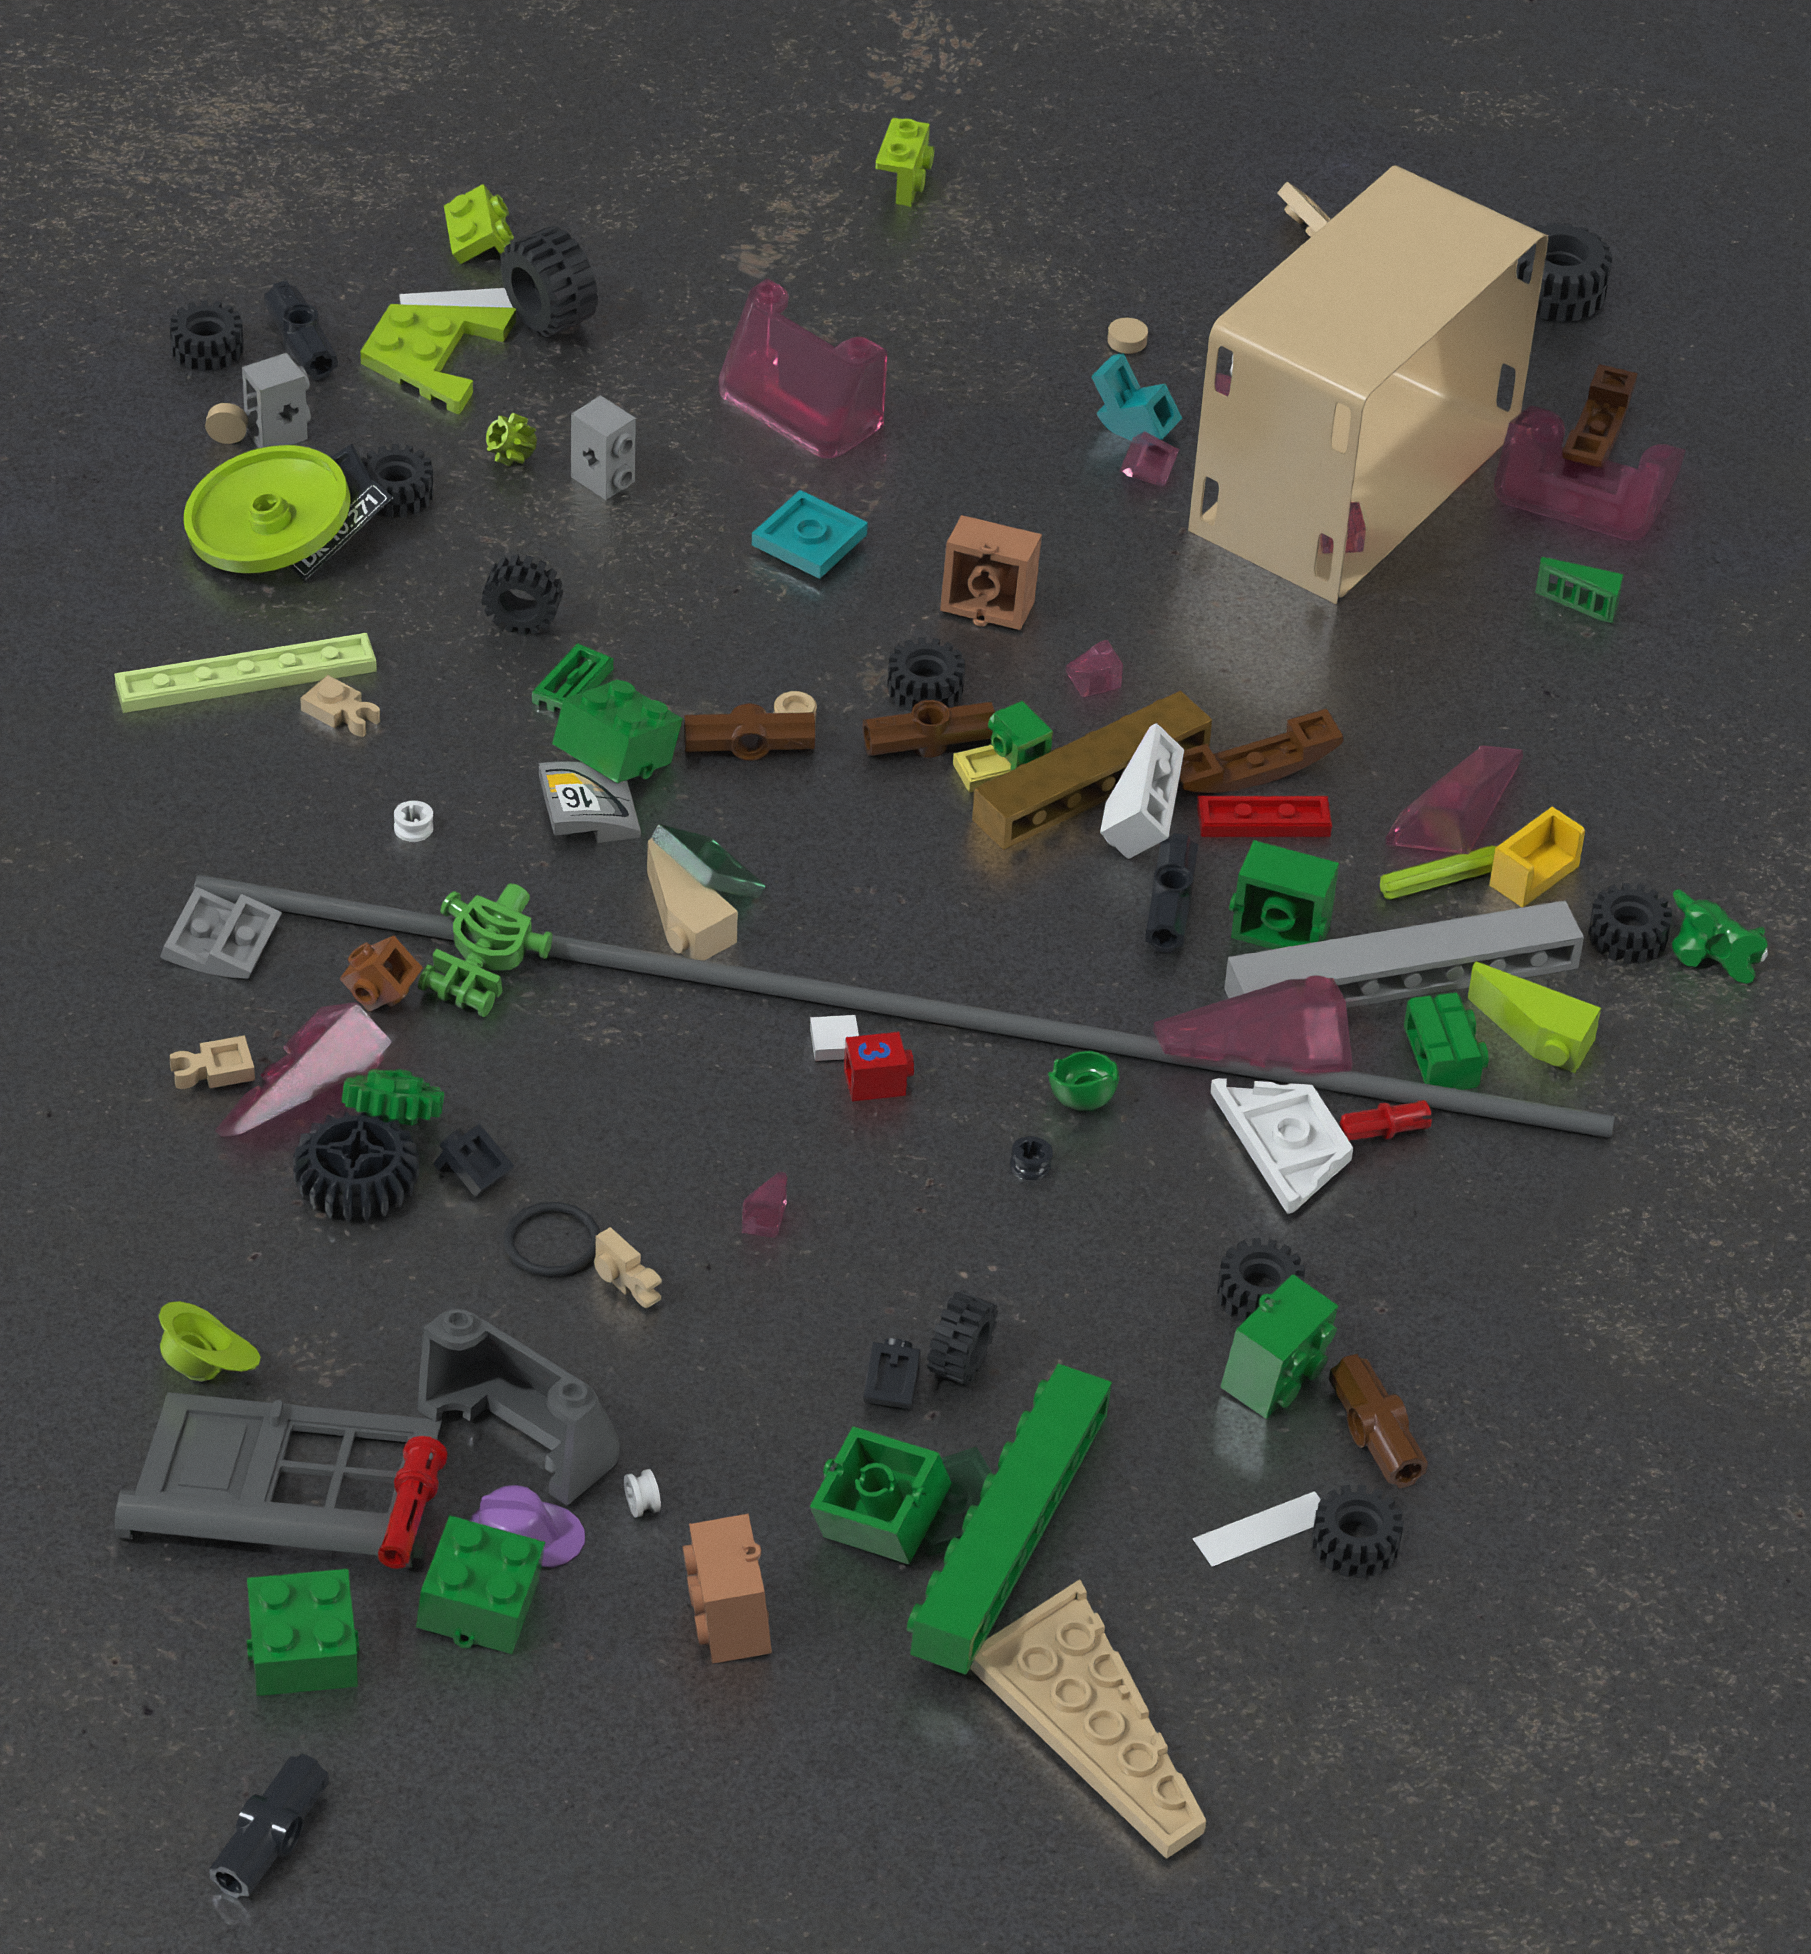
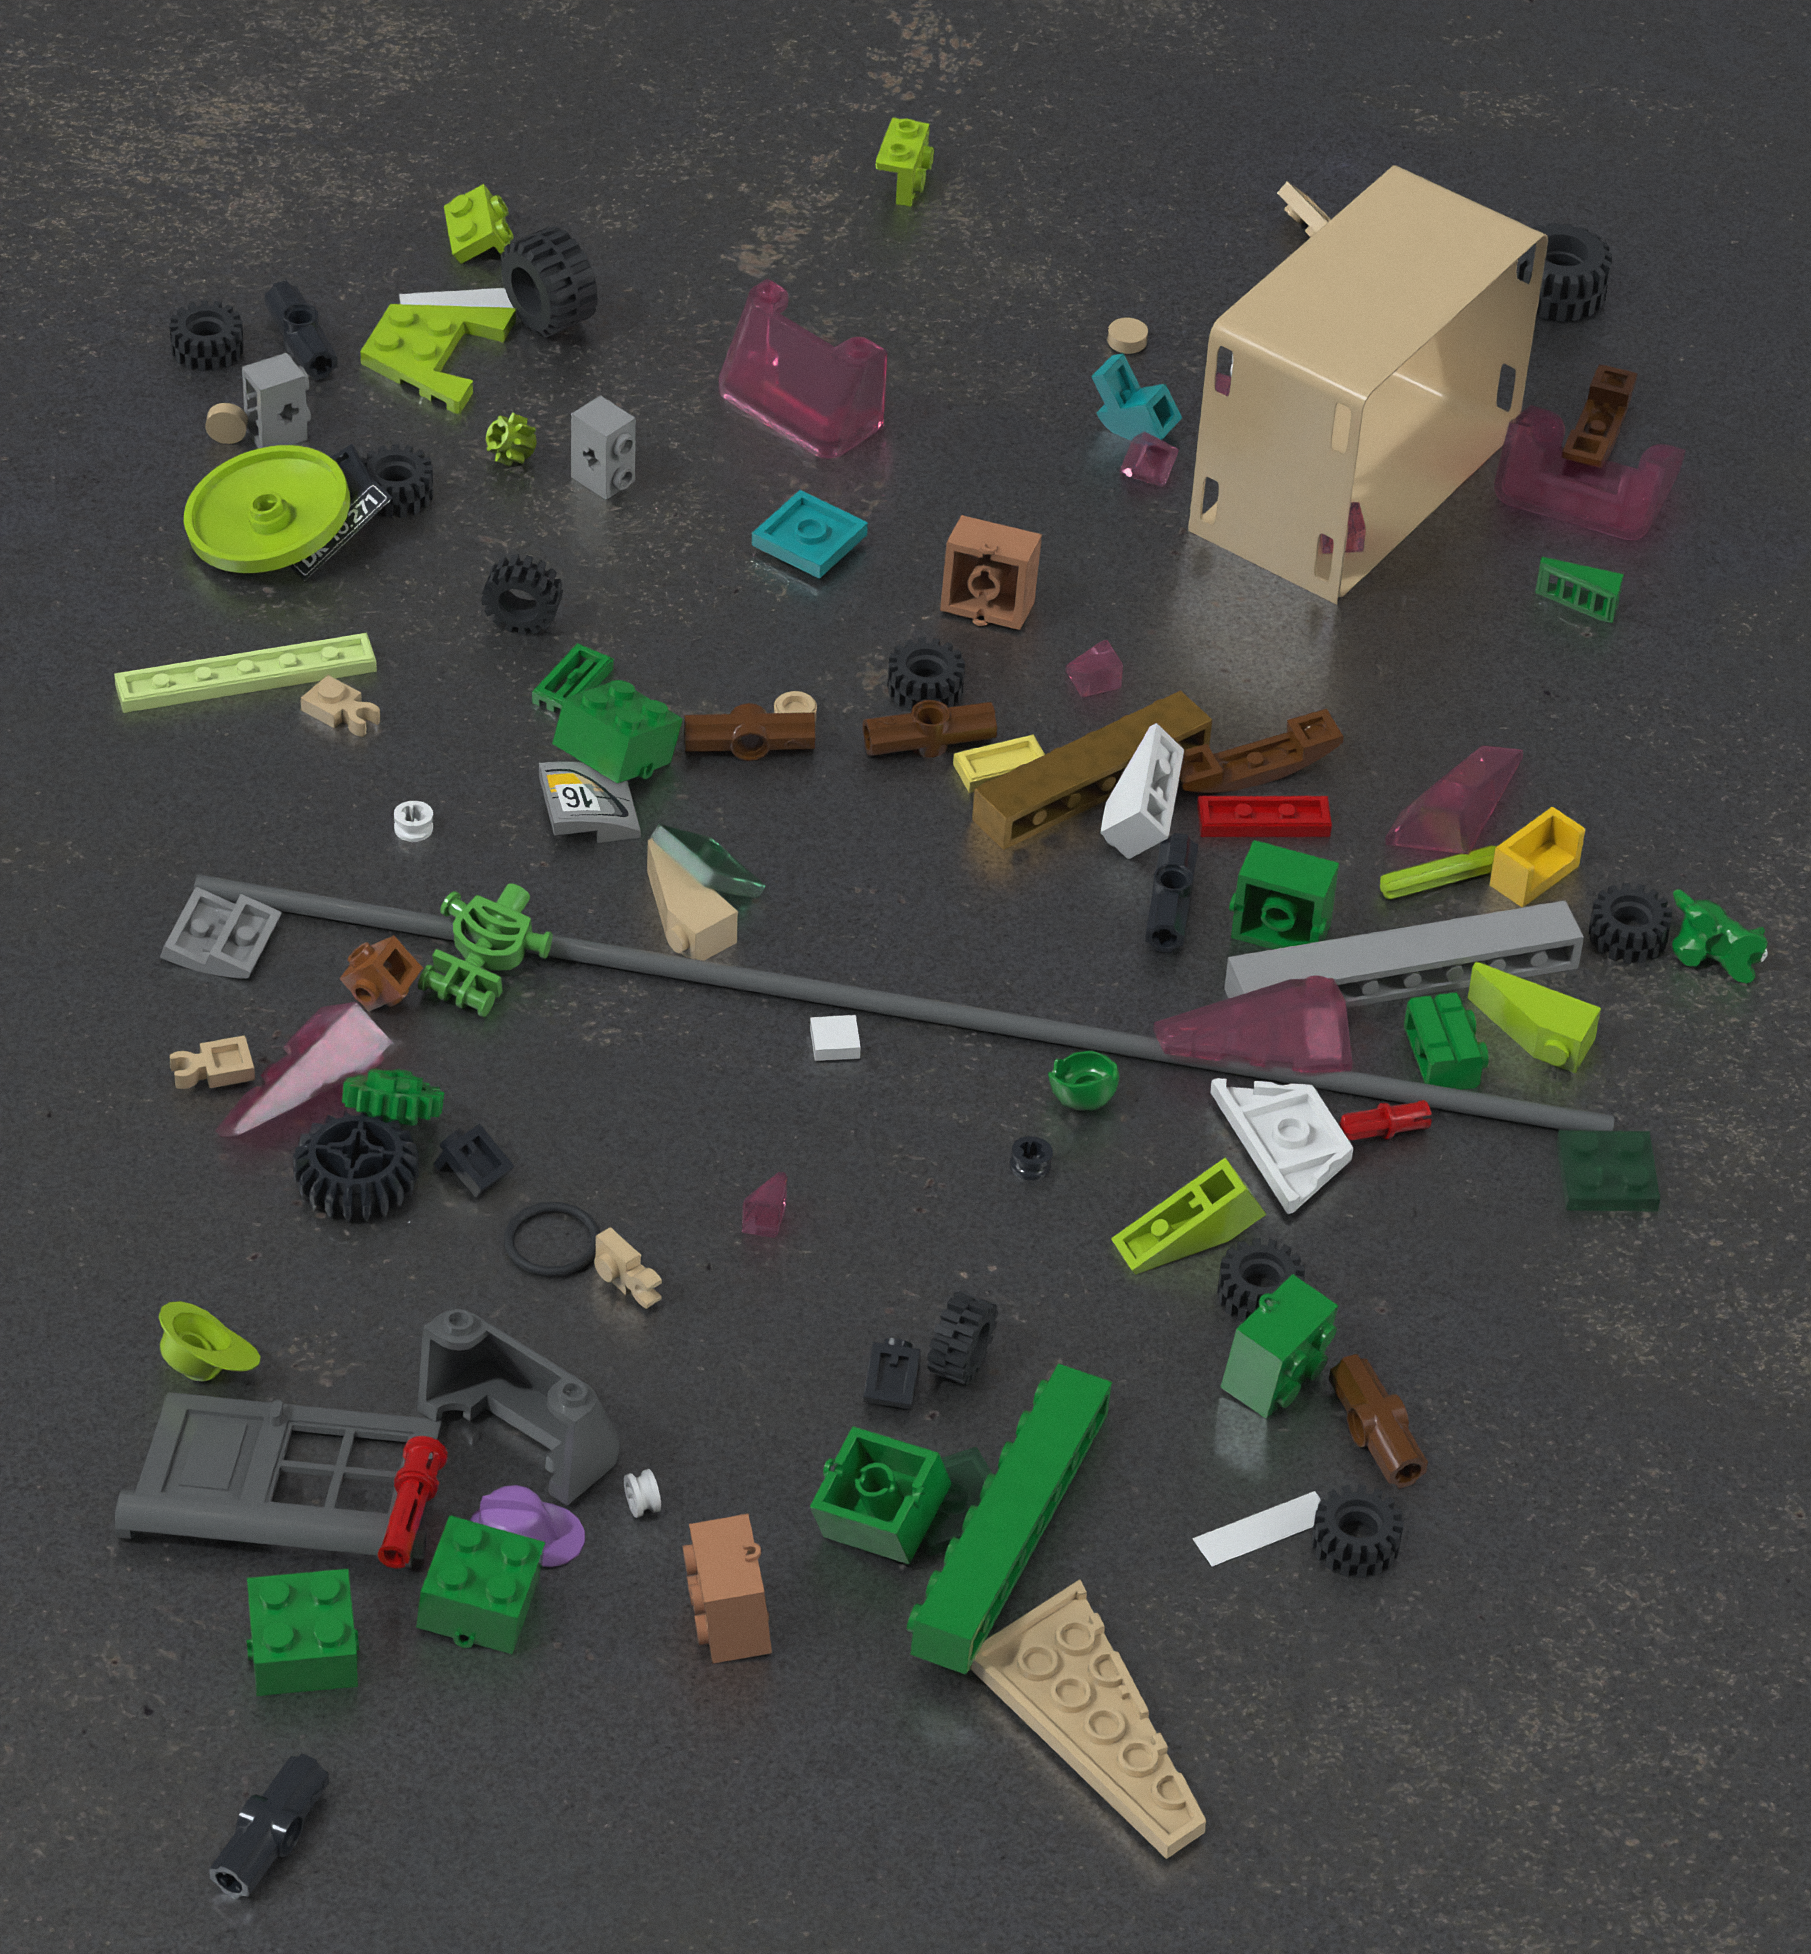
red brick [844,1032,914,1102] -> none
green brick [988,701,1053,771] -> none
none -> lime slope [1111,1157,1267,1275]
none -> clear green plate [1556,1130,1660,1212]

